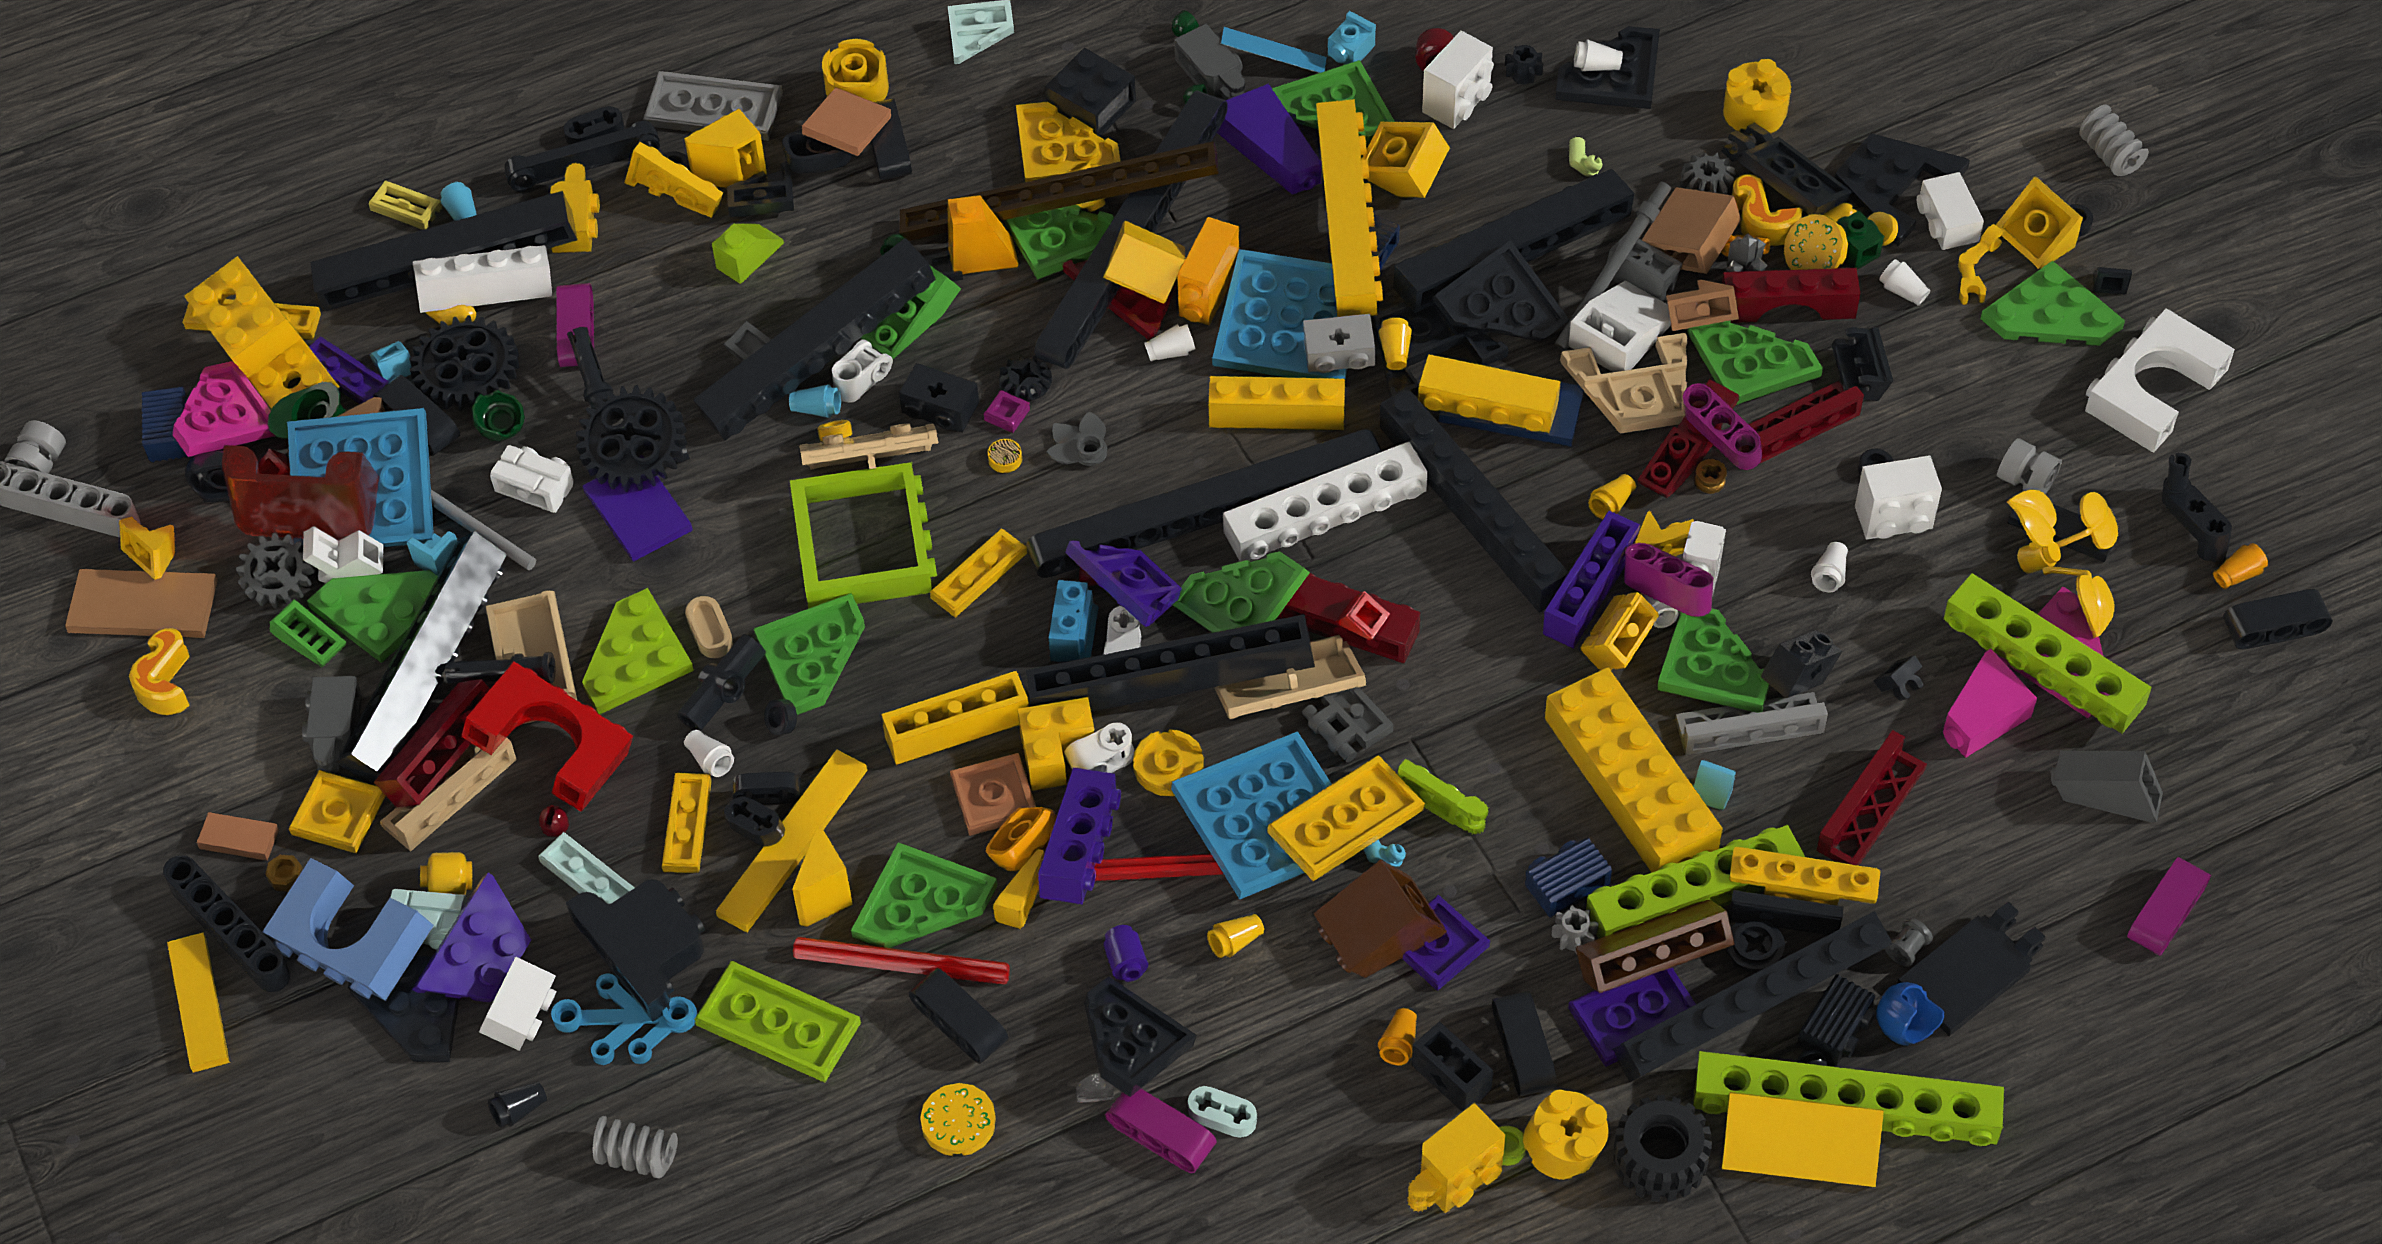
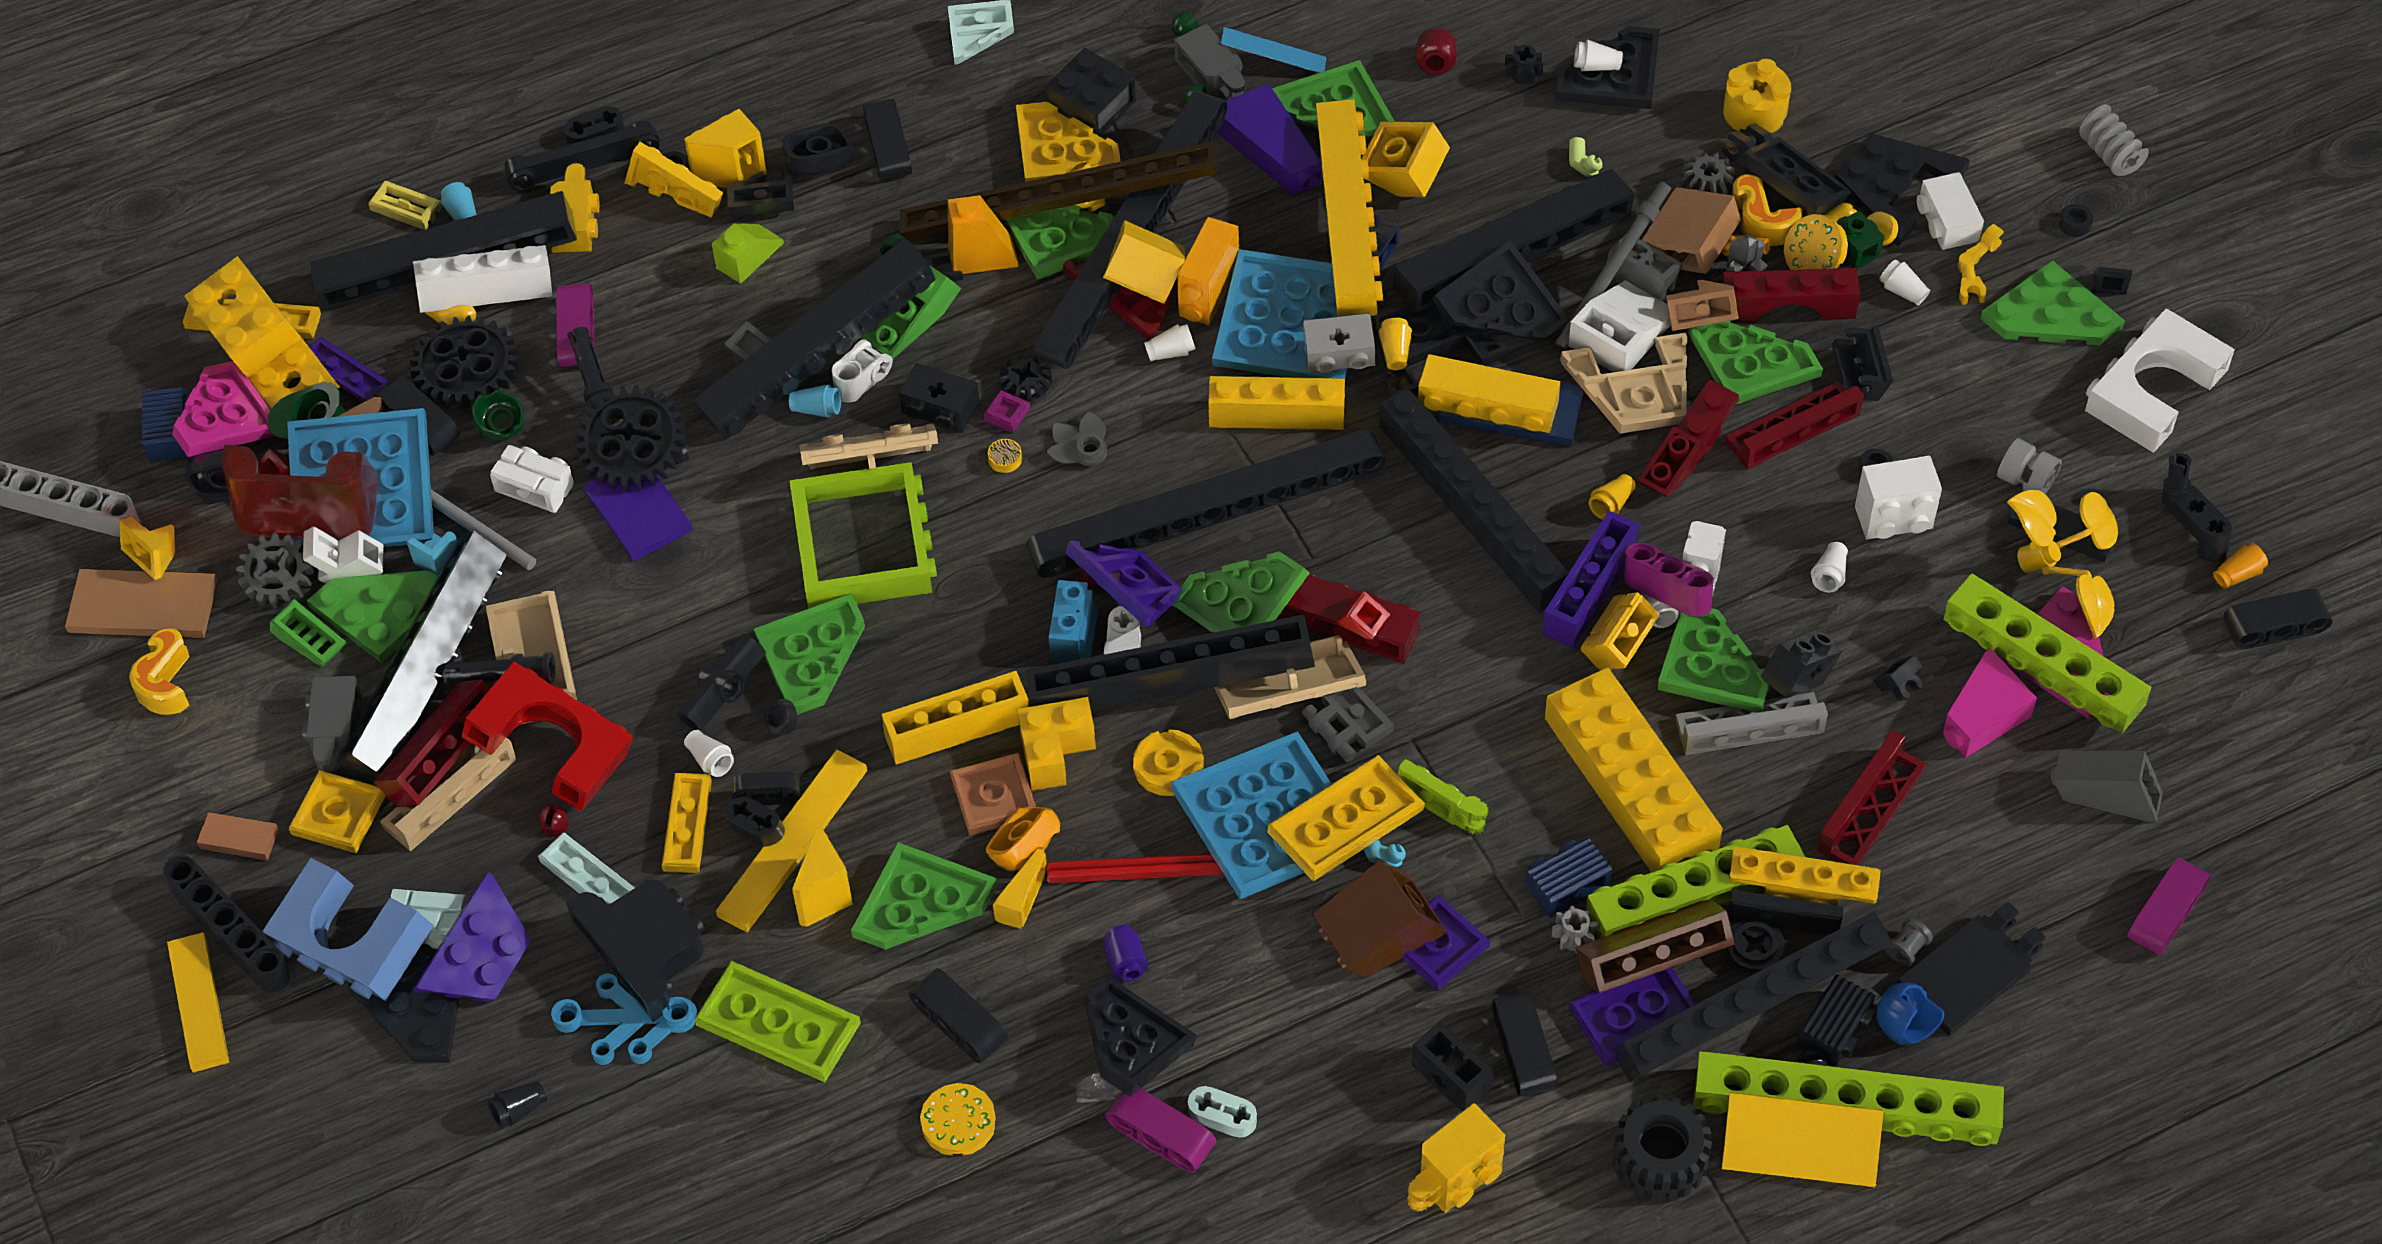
light grey wheel [4,420,66,474] -> none
pearl gold tile [266,854,303,892] -> none
medium azure slope [370,341,412,382] -> none
yellow head [420,852,472,895] -> none
white brick [479,957,557,1051] -> none
lime plate [582,588,694,715] -> none
light grey piece [593,1116,678,1179] -> none
light grey tile [643,71,783,141] -> none
tan tile [685,596,733,658] -> none
red axle [793,937,1010,985] -> none
nougat tile [802,88,891,156] -> none
yellow tile [817,420,853,441] -> none
yellow brick [822,39,889,102] -> none
yellow tile [930,528,1027,618] -> none
dark purple brick [1038,768,1121,905] -> none
white piece [1064,723,1134,773] -> none
yellow cone [1207,914,1264,958] -> none
white brick [1223,442,1427,562] -> none
medium azure brick [1328,11,1376,65] -> none
light orange cone [1378,1008,1417,1065] -> none
white brick [1422,31,1494,129] -> none
lime tile [1499,1126,1526,1166] -> none
yellow brick [1523,1089,1608,1180] -> none
yellow slope [1634,510,1694,556] -> none
magenta beam [1683,383,1762,470] -> none
medium azure slope [1693,760,1736,810] -> none
pearl gold bush [1695,459,1727,494] -> none
yellow slope [1996,177,2083,269] -> none

